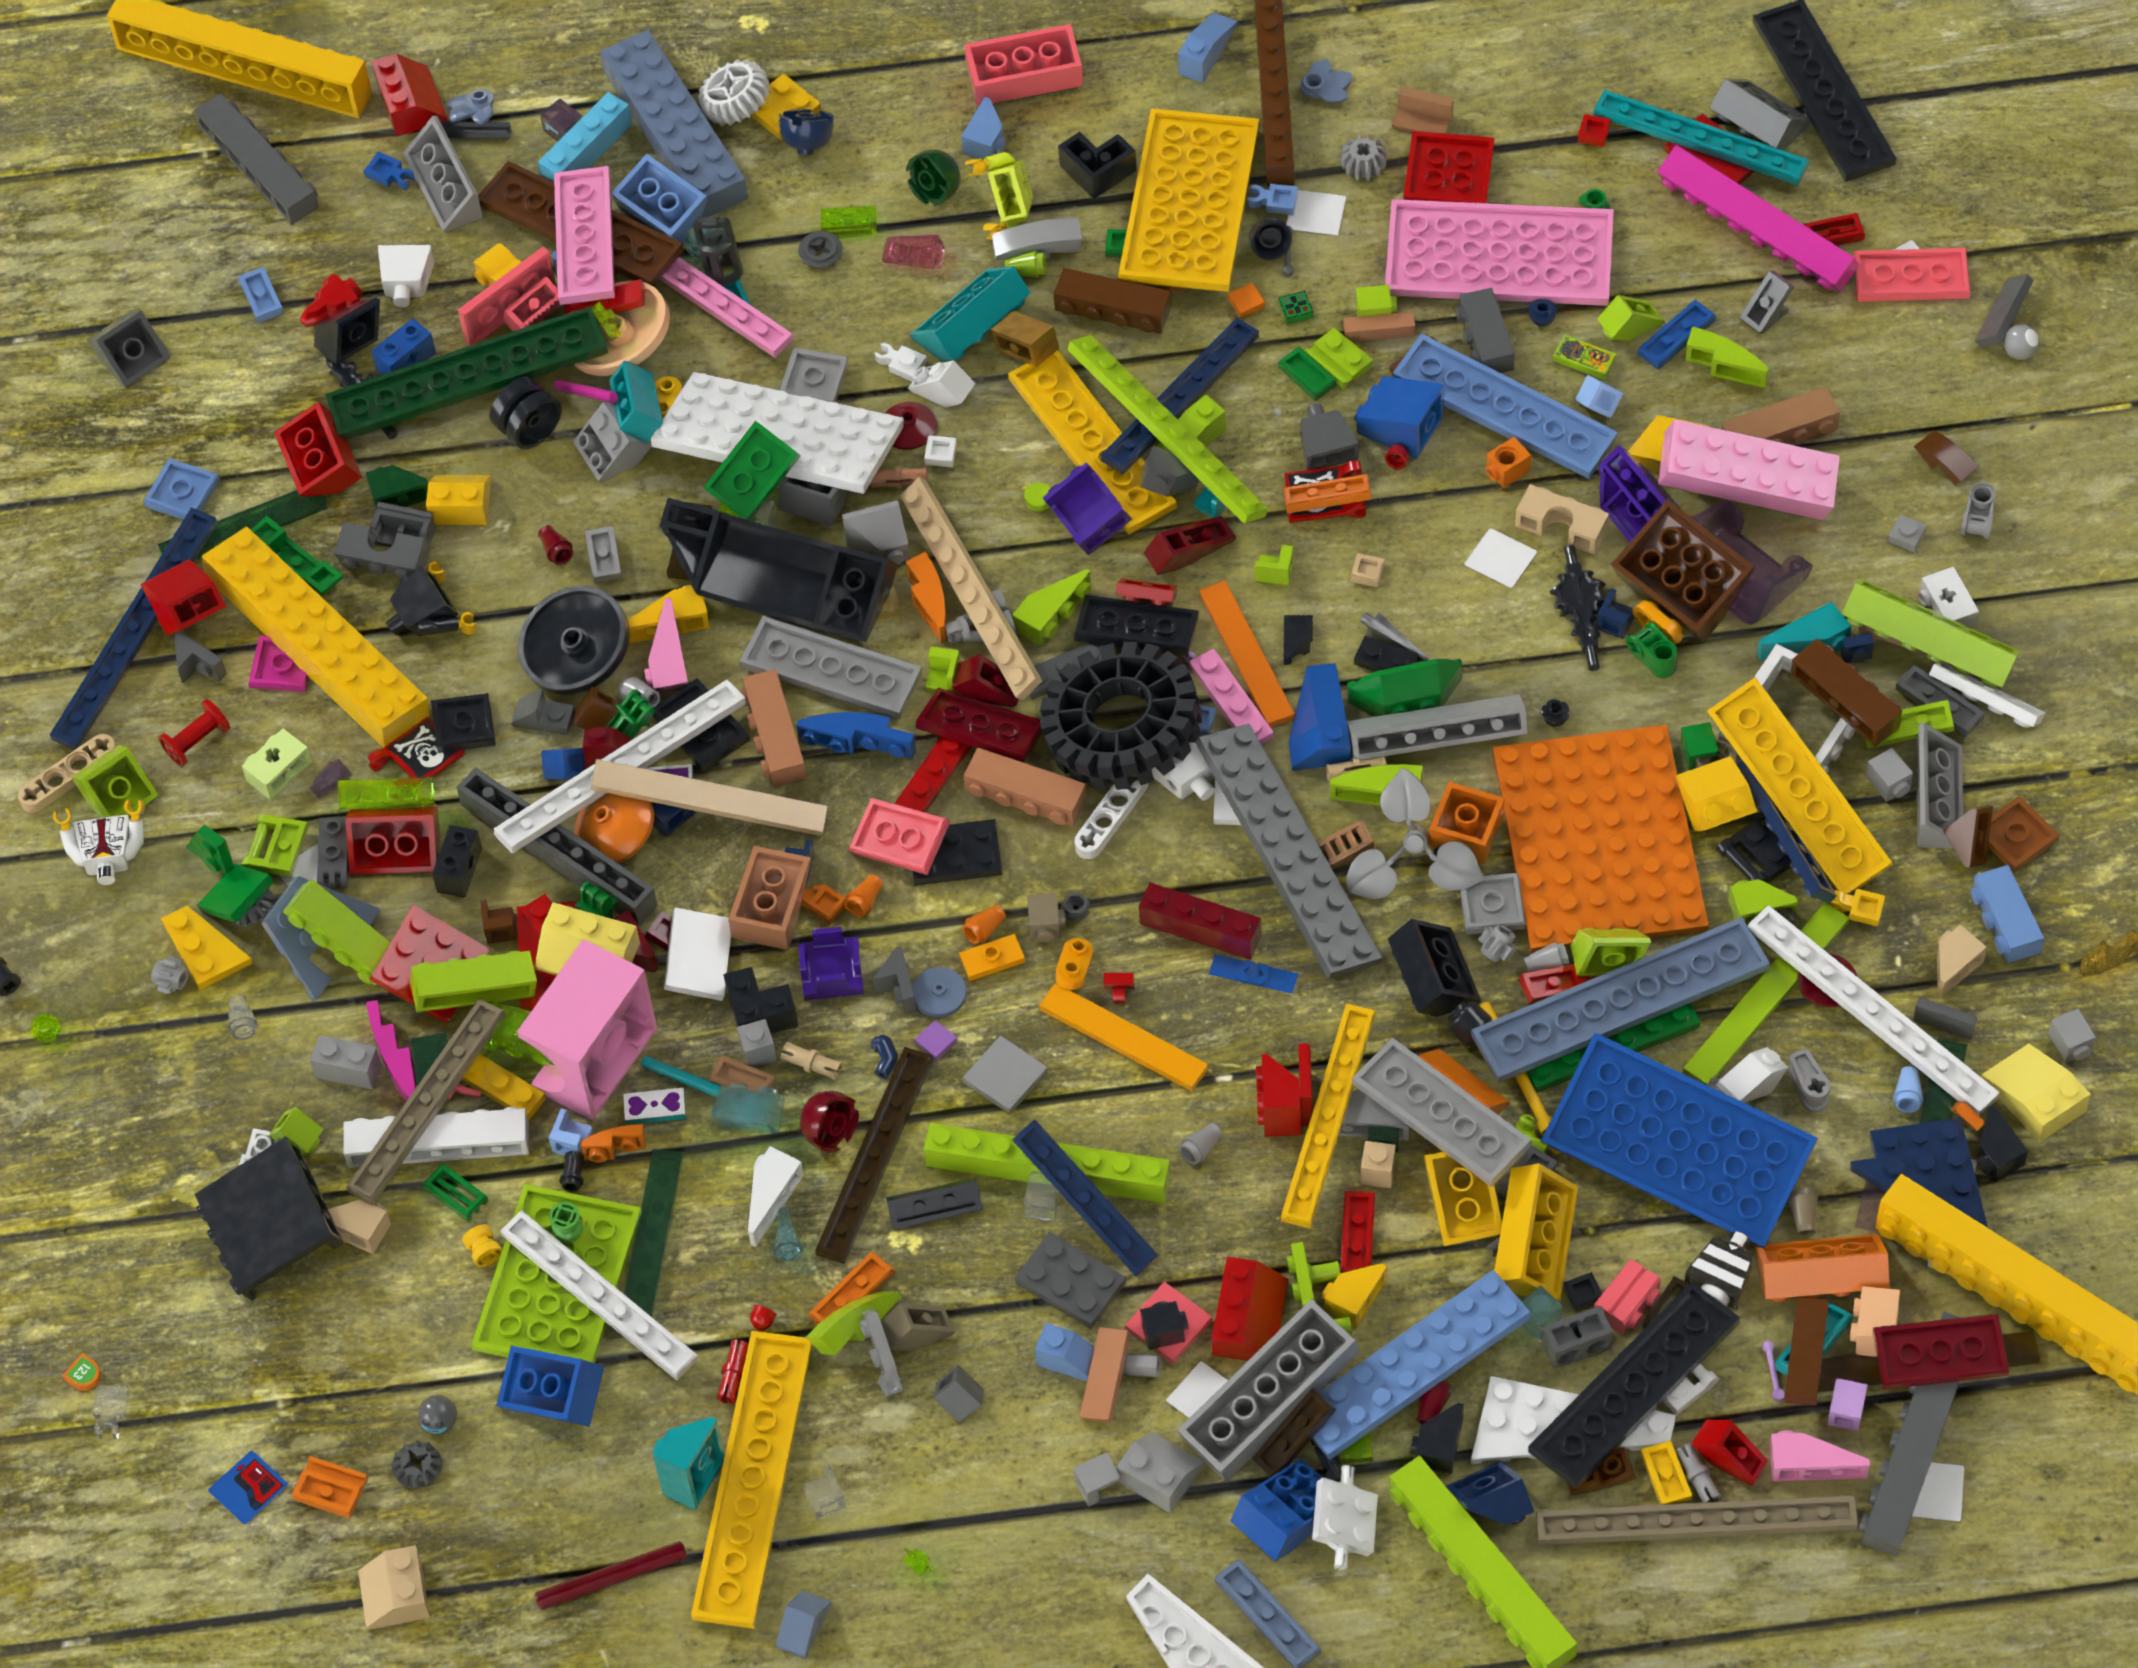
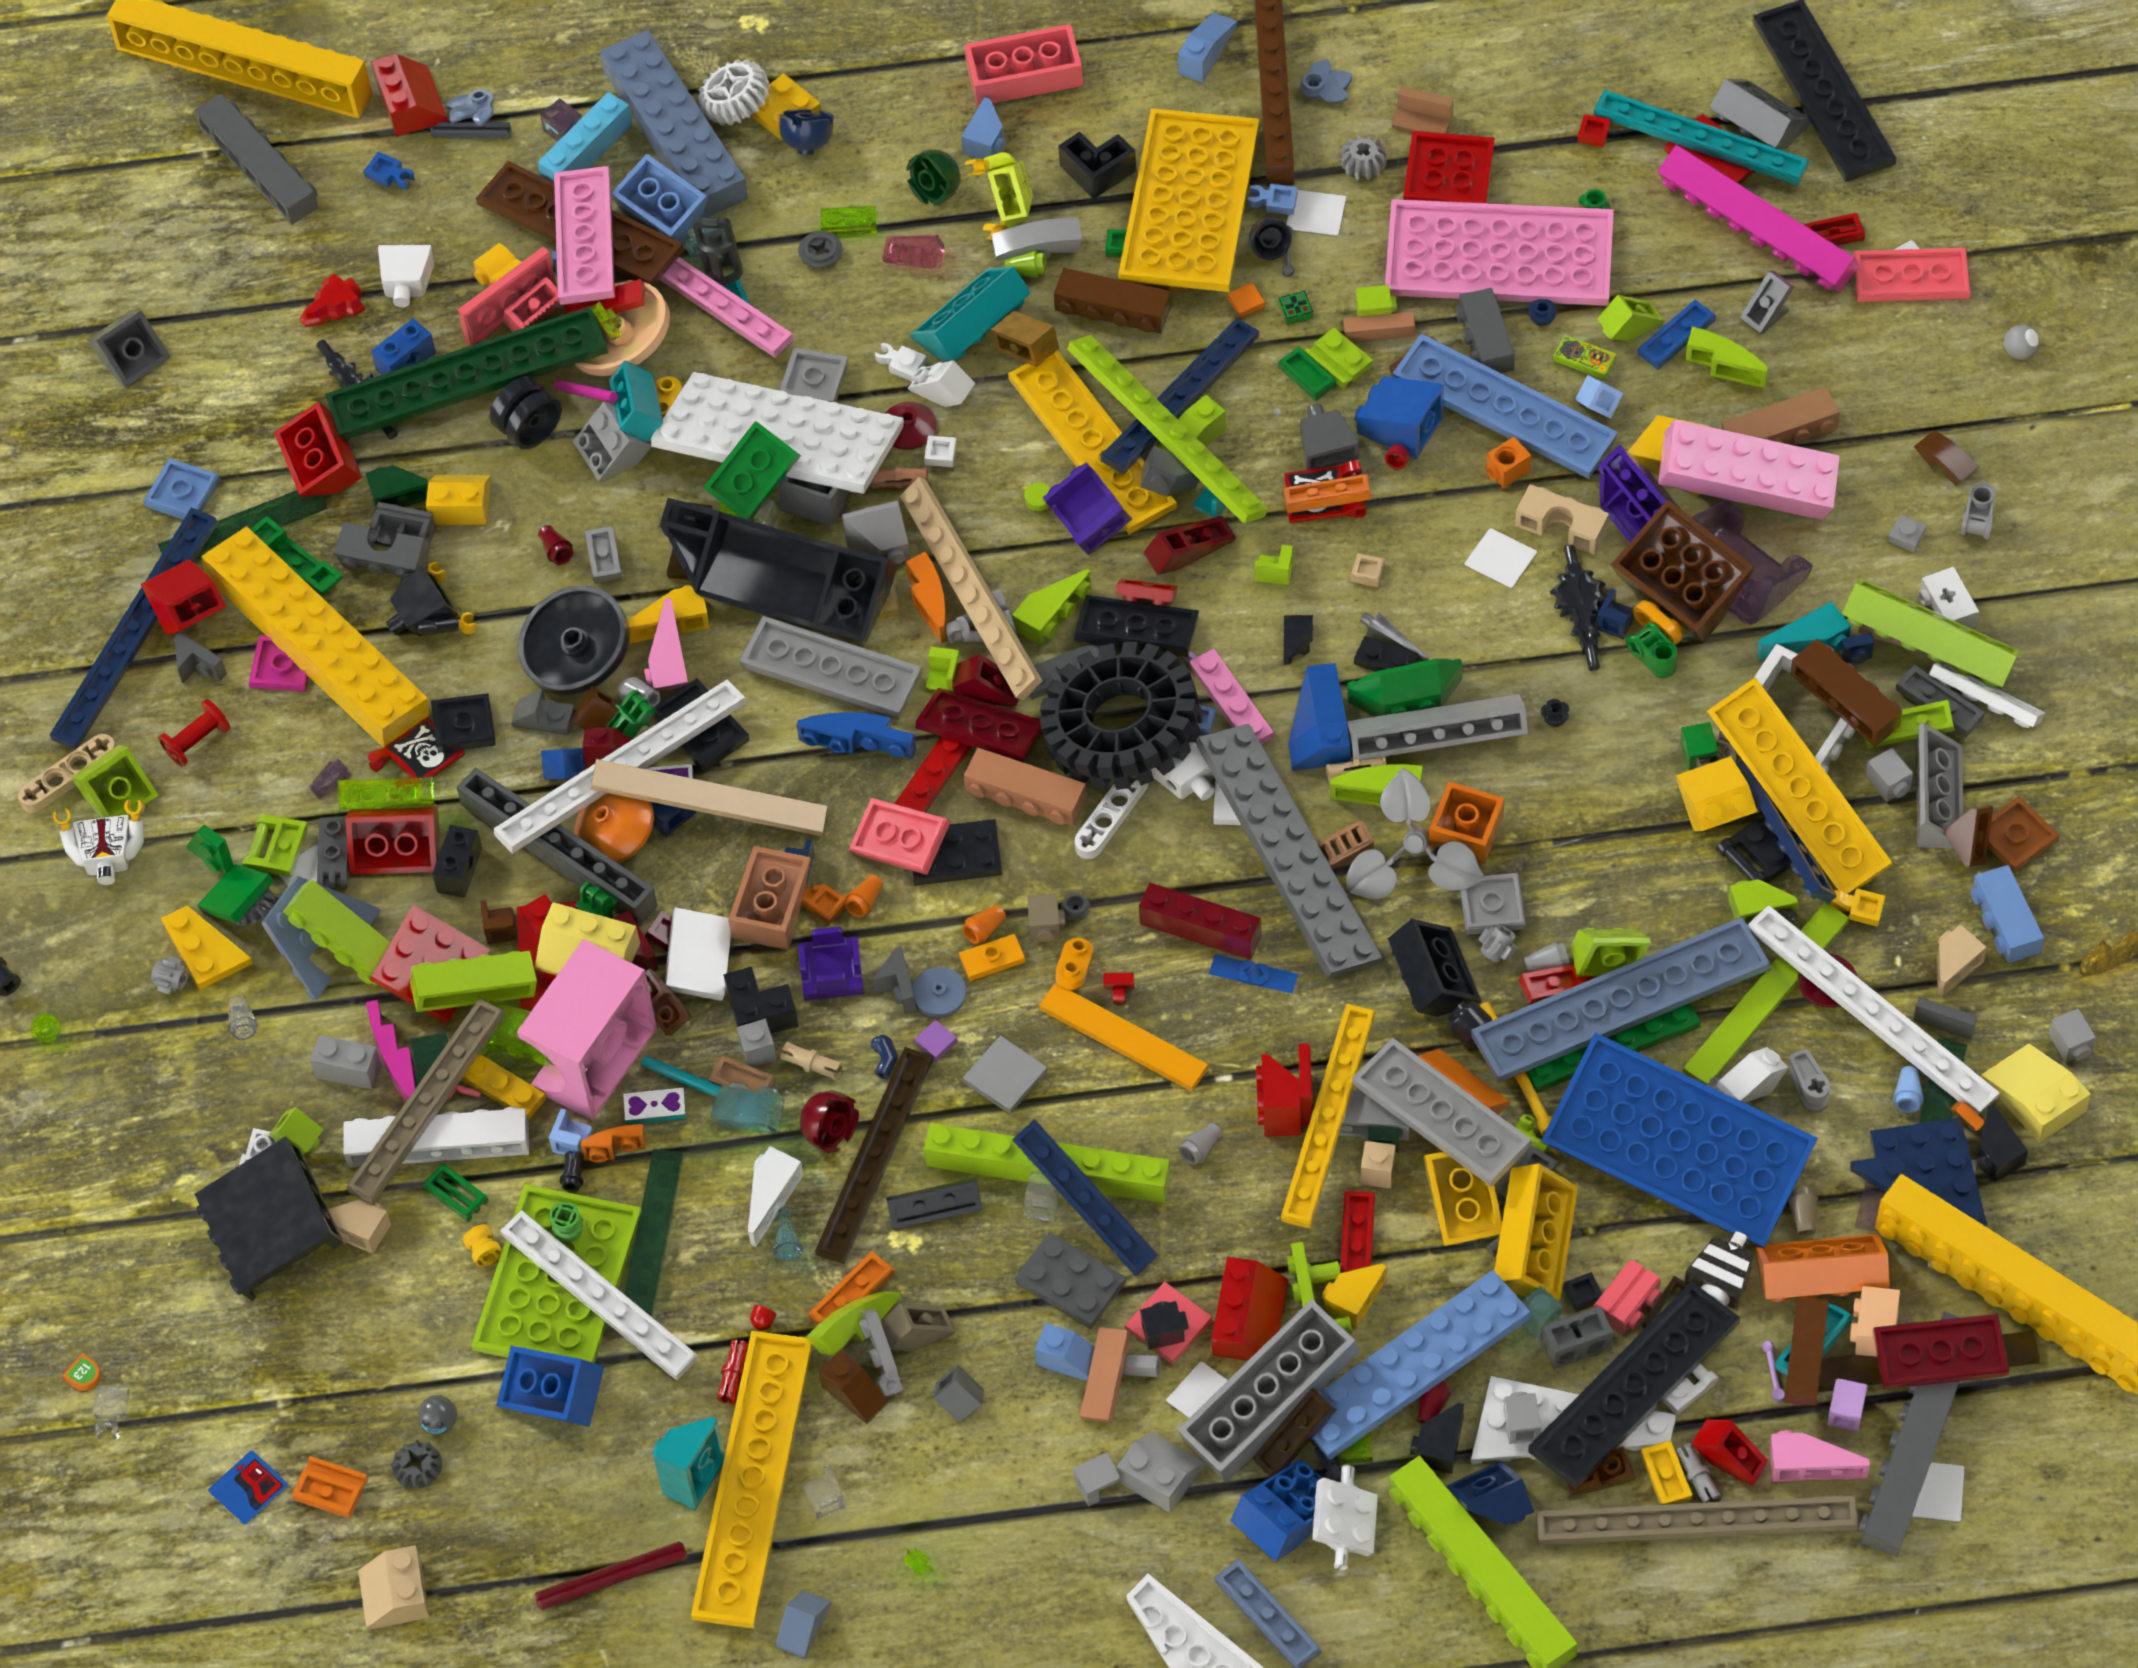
medium blue plate [238,267,284,323] -> none
yellowish green brick [242,728,312,800] -> none
black slope [314,297,380,364] -> none
light grey slope [403,116,483,232] -> none
nougat brick [739,669,807,787] -> none
orange tile [1199,580,1295,728] -> none
orange plate [1493,724,1709,954] -> none
dark grey tile [1975,274,2034,347] -> none
none -> reddish brown slope [645,969,692,1036]
none -> reddish brown slope [819,1350,888,1424]
none -> light grey brick [1504,1392,1541,1444]

